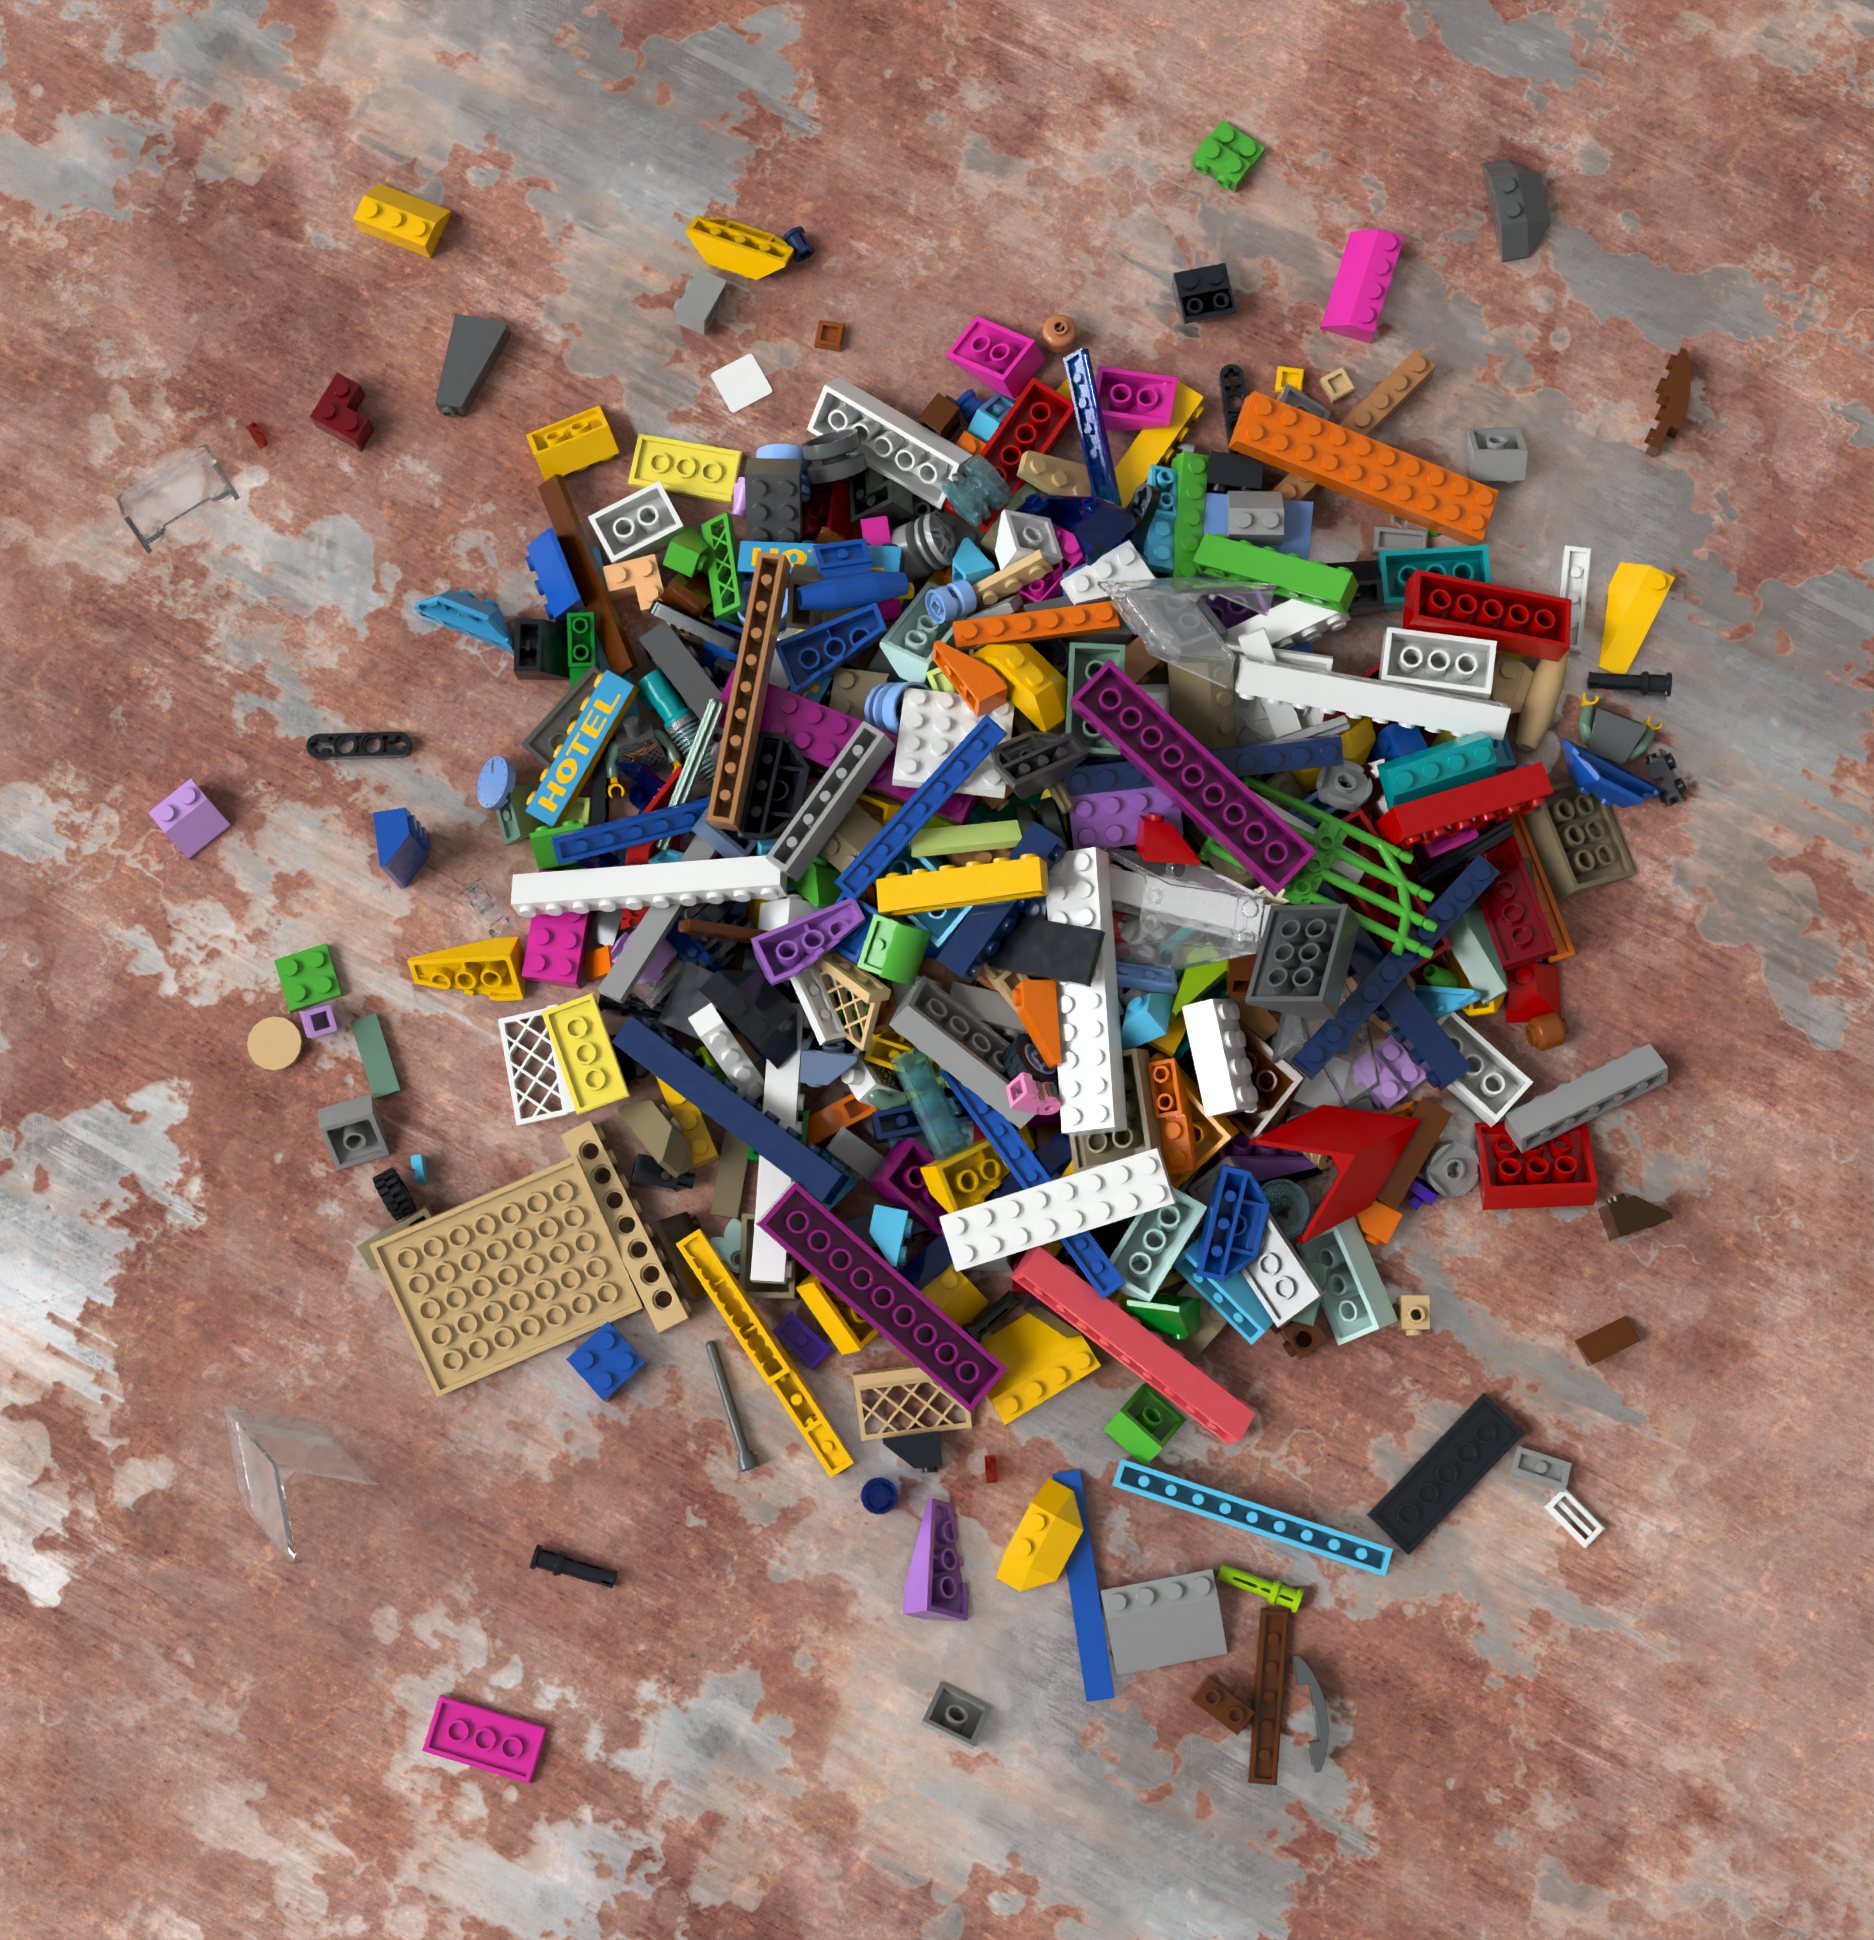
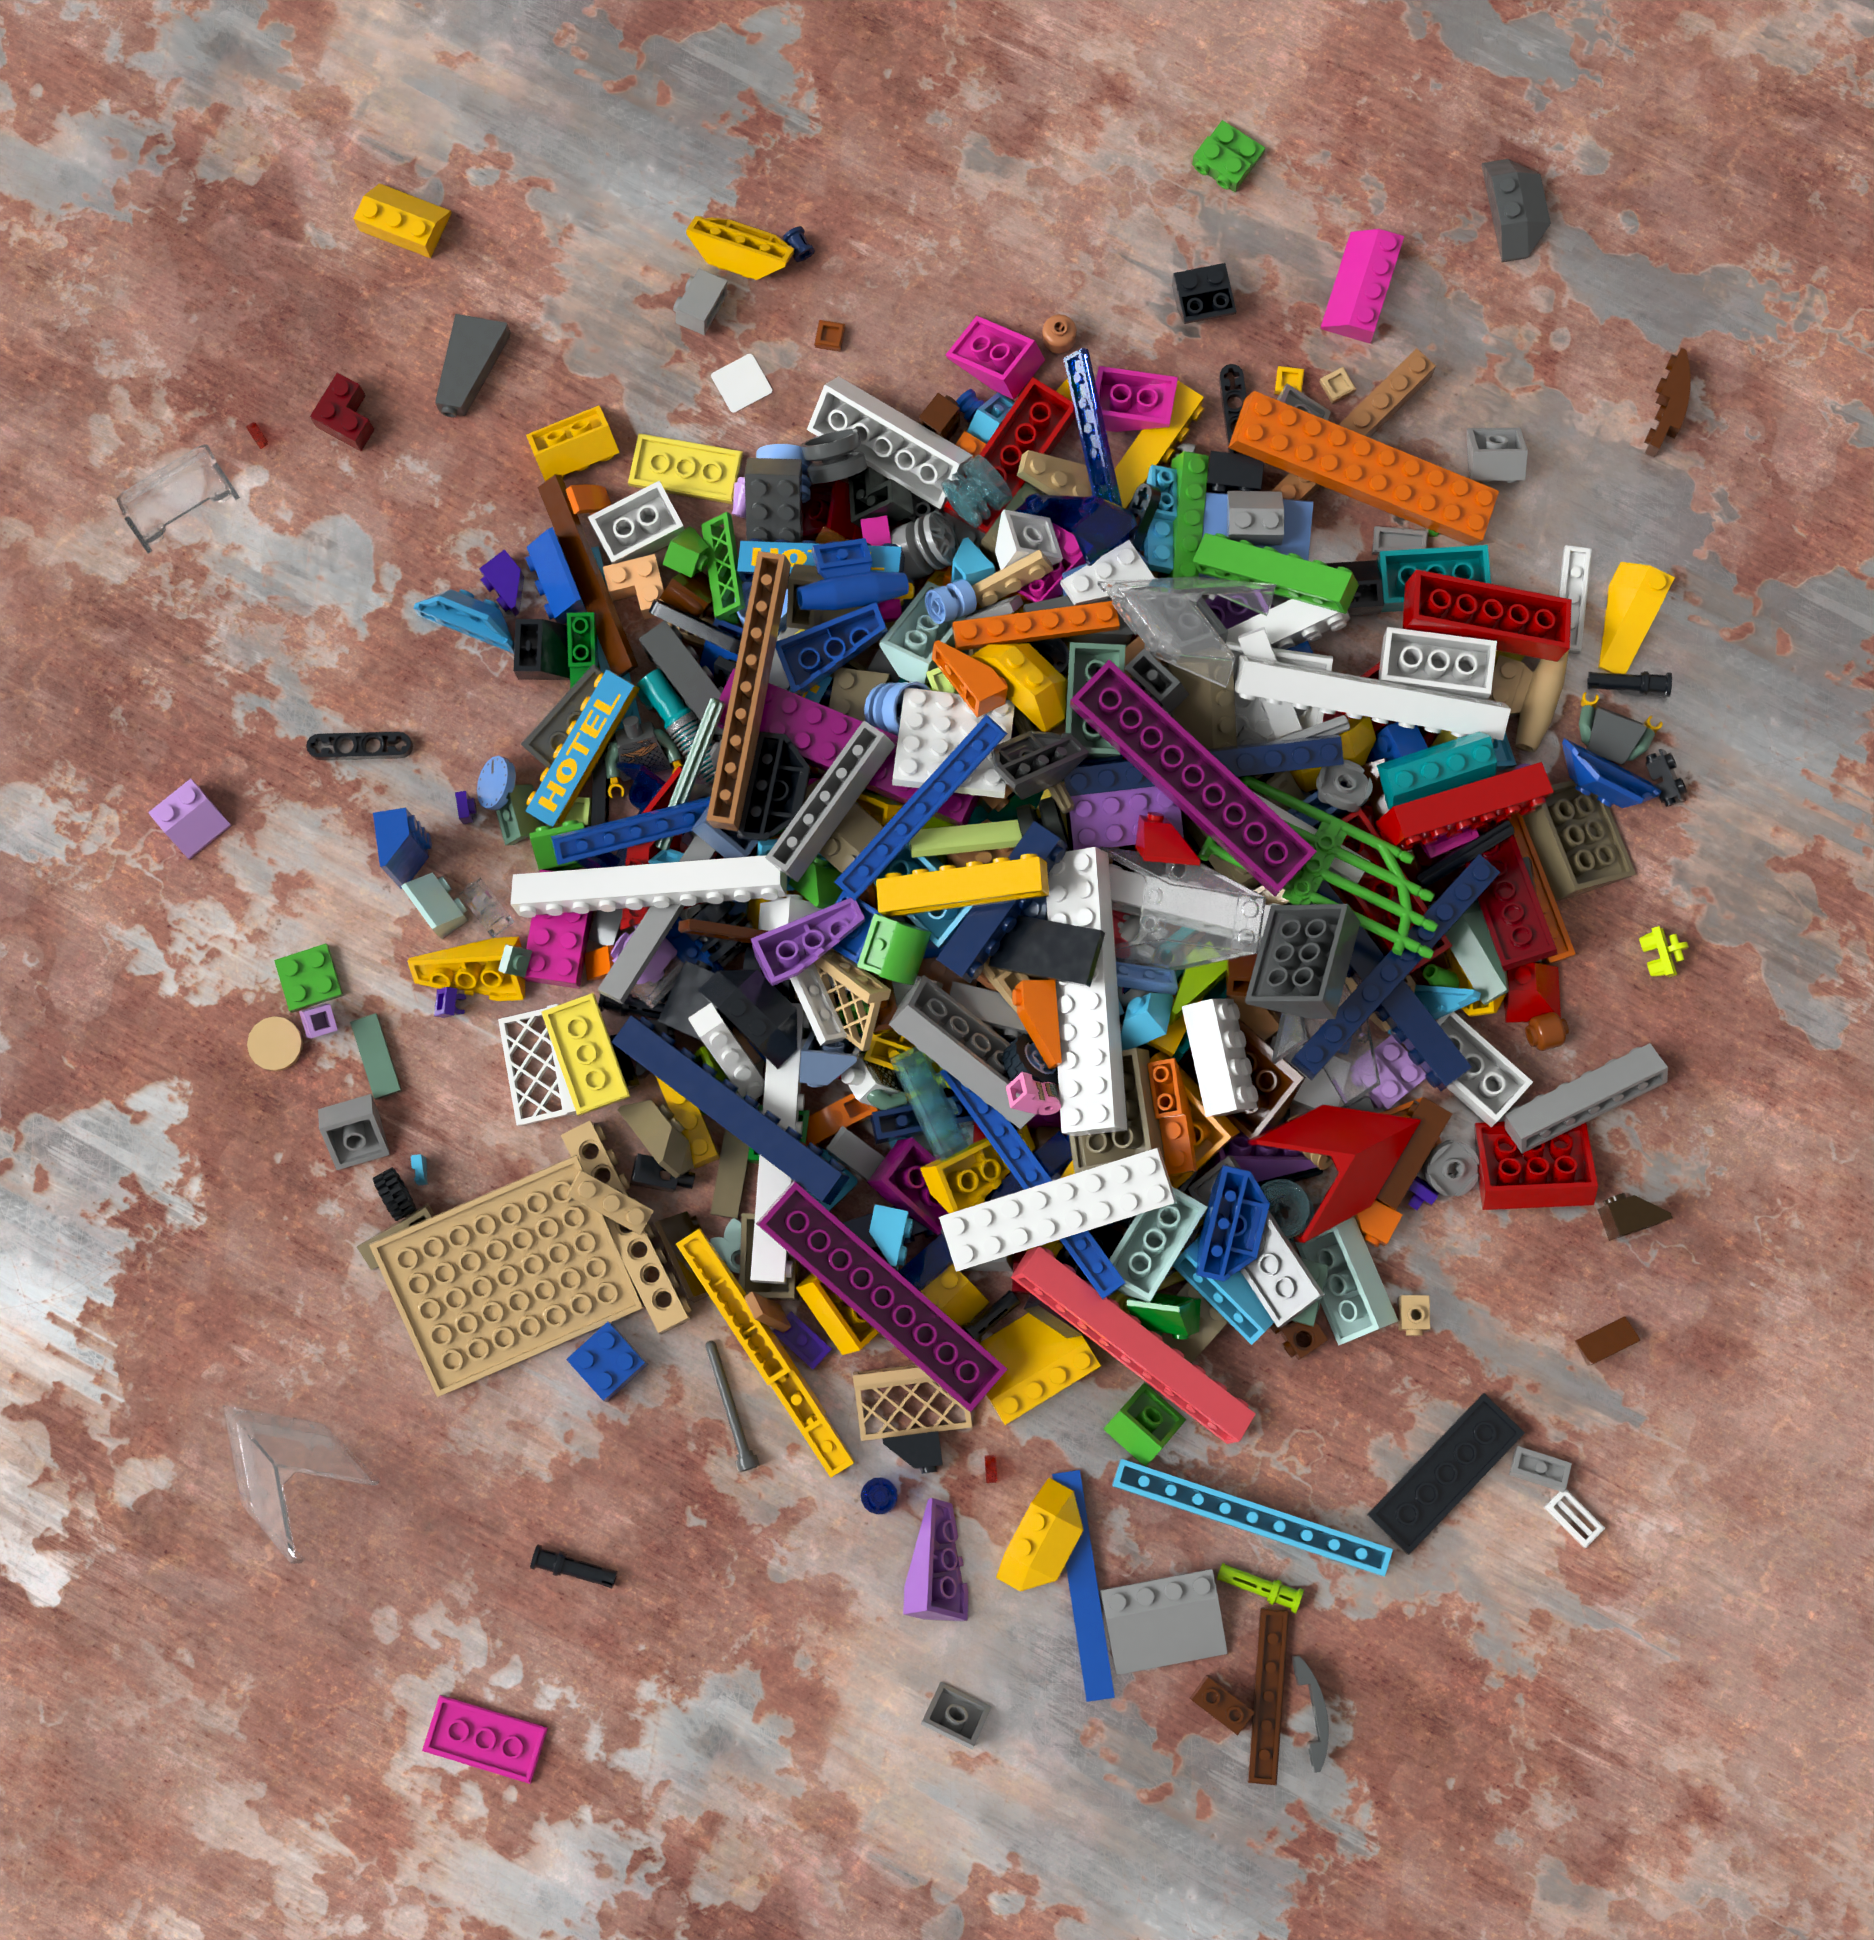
none -> light aqua slope [401,872,468,939]
none -> dark purple tile [434,987,466,1018]
none -> dark purple plate [455,791,477,824]
none -> dark purple slope [479,549,525,616]
none -> sand green plate [498,944,532,977]
none -> orange slope [566,484,612,515]
none -> tan plate [566,1170,654,1235]
none -> medium nougat tile [745,1291,791,1333]
none -> dark grey brick [1125,648,1189,714]
none -> neon yellow hips [1639,926,1689,978]

